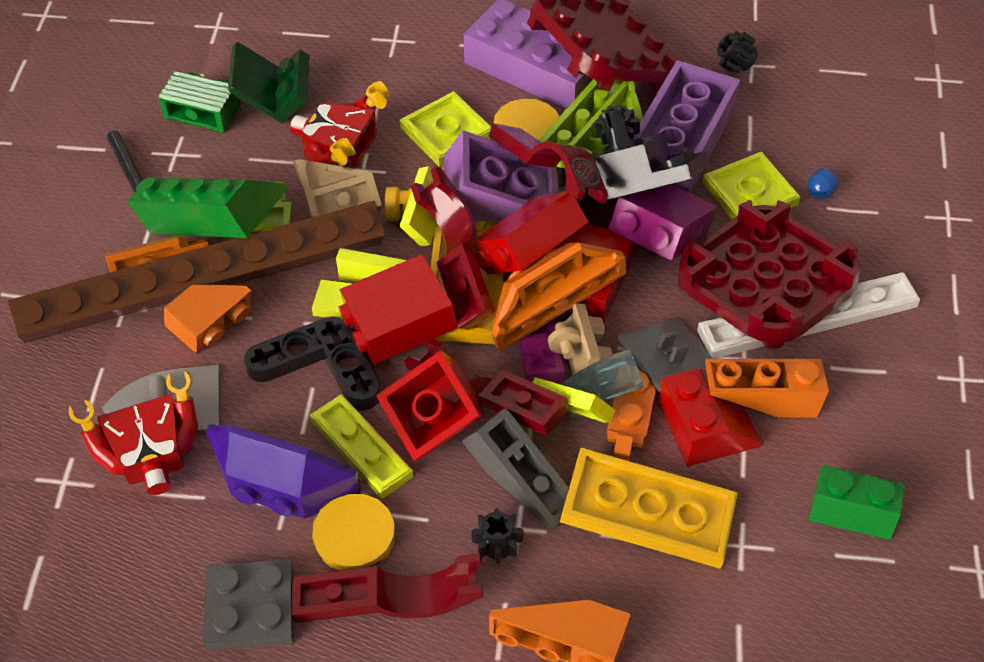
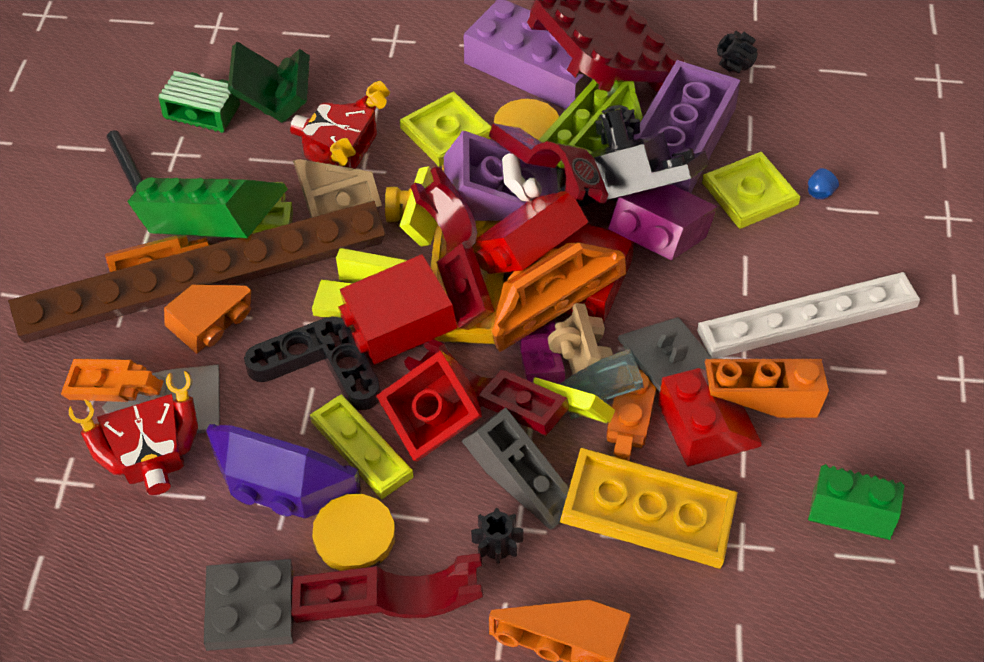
dark red plate [678,200,861,349] -> none
none -> orange hinge [61,359,164,402]
none -> white arm [502,154,542,202]

